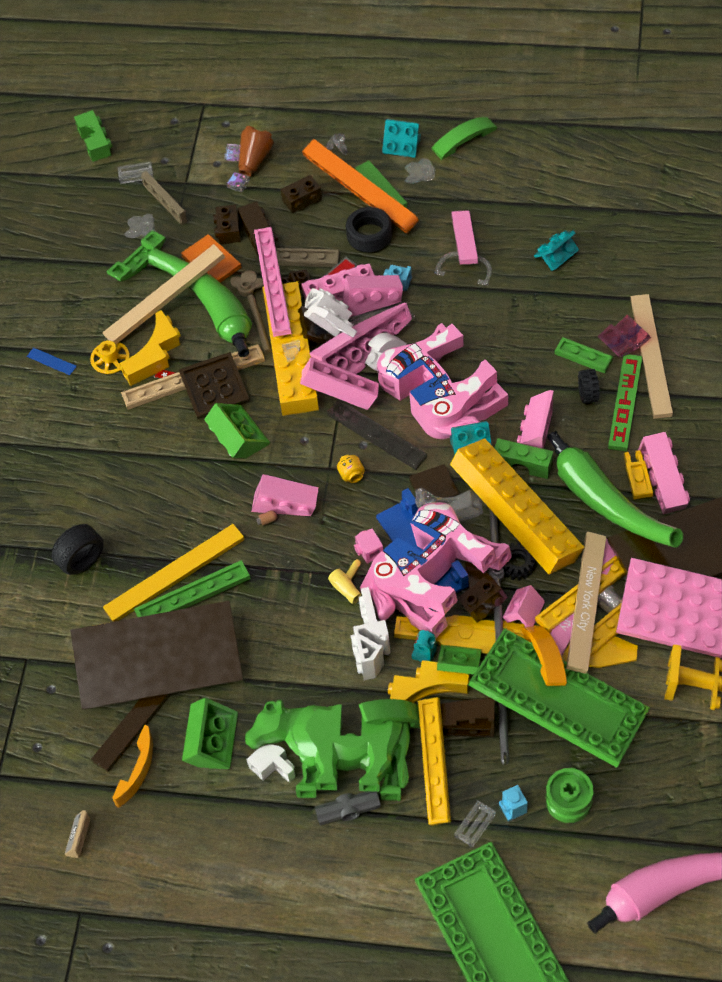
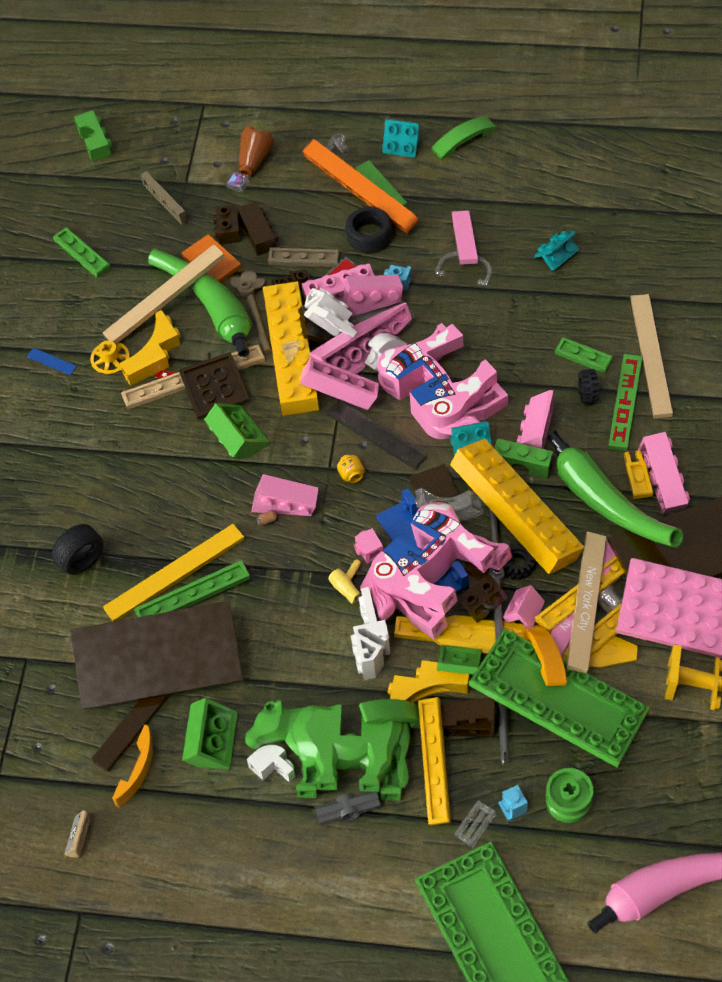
bright green slope [107,230,166,281] -> none
clear tile [118,161,154,184] -> none
clear plate [124,213,155,238] -> none
clear tile [225,144,240,161] -> none
bright pink tile [254,227,291,337] -> none
dark brown brick [280,175,322,214] -> none
clear plate [405,158,435,183] -> none
teal leg [412,630,437,662] -> none
clear pink slope [598,315,651,358] -> none
none -> bright green tile [53,227,111,278]

